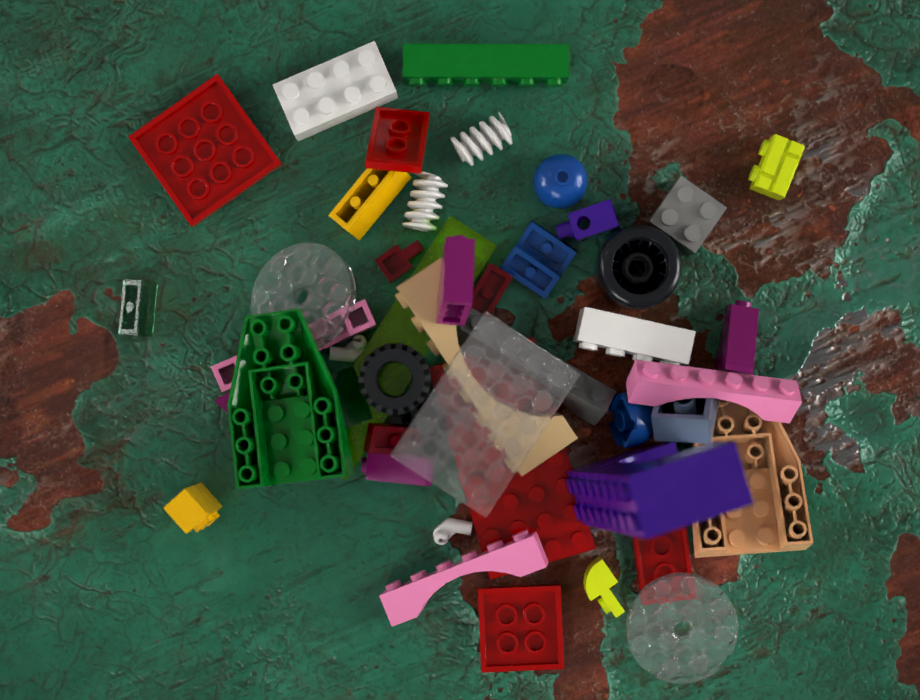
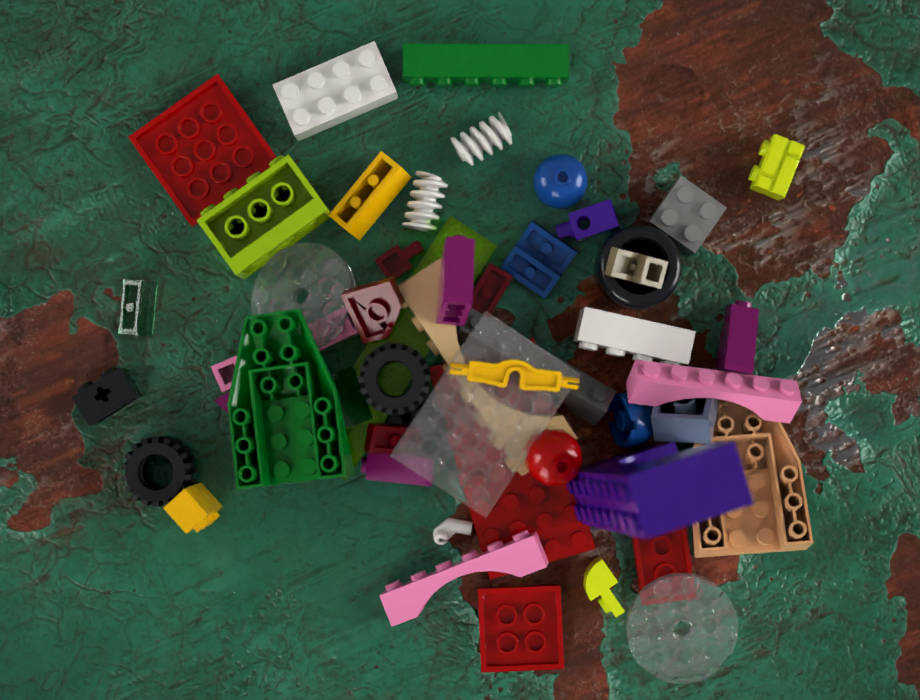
white arm [329,335,368,362] -> none
red tile [365,107,430,174] -> none
none -> black brick [72,366,143,426]
none -> black tyre [121,436,197,507]
none -> lime brick [197,154,331,279]
none -> plate [341,277,405,344]
none -> yellow piece [449,359,579,392]
none -> red cylinder [525,429,583,487]
none -> dark tan brick [604,247,668,289]

